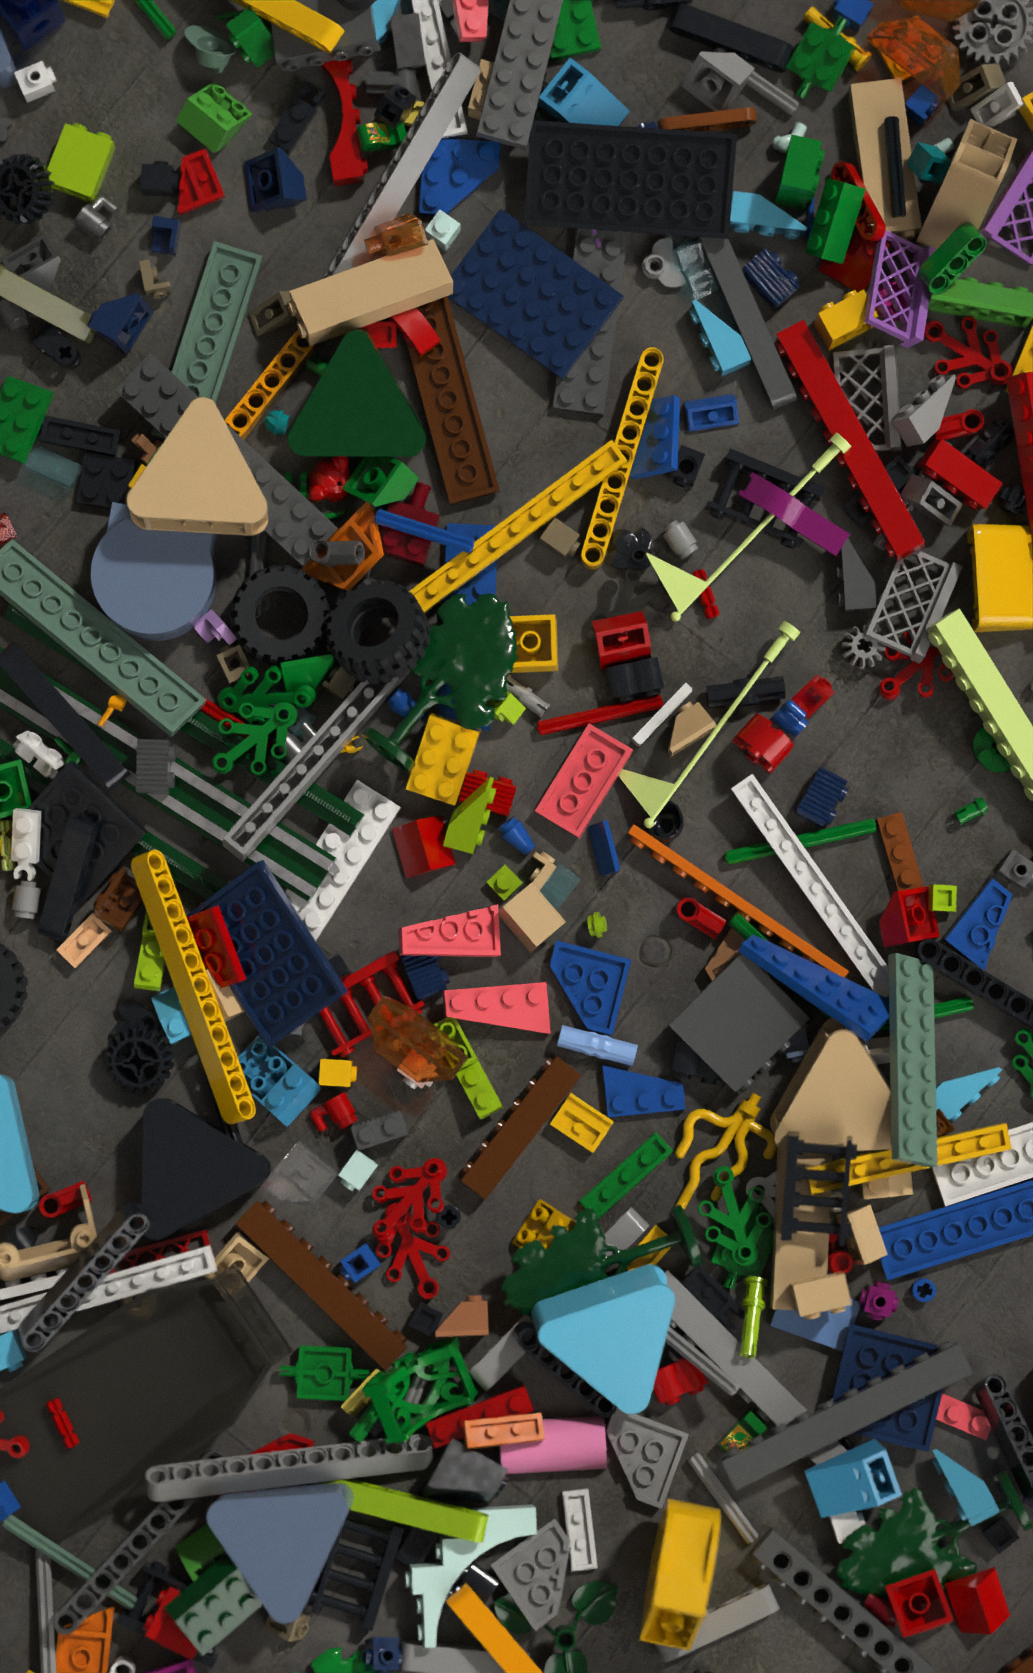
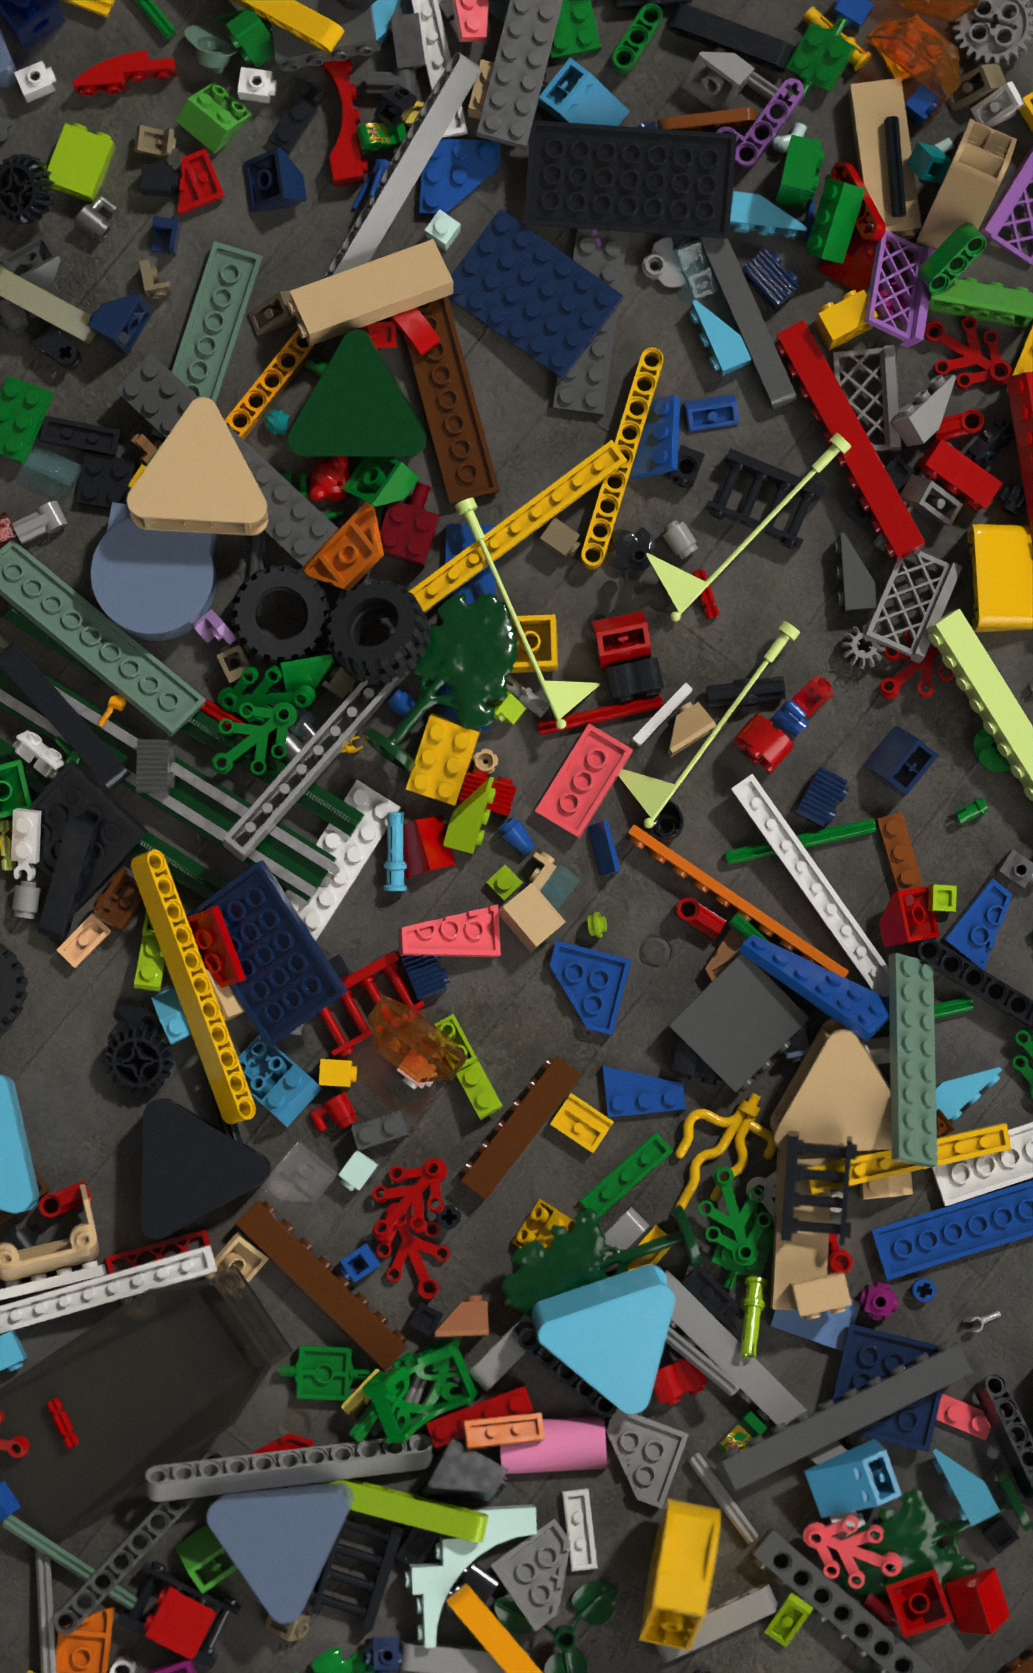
black beam [18,1202,149,1351] -> none
brick [164,1555,263,1656] -> none
dark grey piece [309,539,365,568] -> none
clear orange torso [364,213,428,256] -> none
blue axle [375,509,475,553] -> none
coral wing [443,982,551,1034] -> none
light blue axle [557,1025,638,1066] -> none
magenta piece [738,472,850,557] -> none
tan slope [836,1205,888,1265] -> none
none -> light grey piece [12,501,68,544]
none -> red slope [73,50,177,96]
none -> dark tan bracket [134,125,176,158]
none -> white brick [237,67,277,103]
none -> blue plant [352,159,394,226]
none -> medium azure pin [384,812,407,891]
none -> yellowish green piece [455,498,600,729]
none -> tan plate [473,749,498,774]
none -> green beam [612,3,662,76]
none -> medium lavender beam [716,78,804,168]
none -> lime plate [764,1593,813,1647]
none -> coral plant [803,1515,902,1589]
none -> dark blue slope [863,726,939,798]
none -> light grey hand [963,1311,1001,1333]

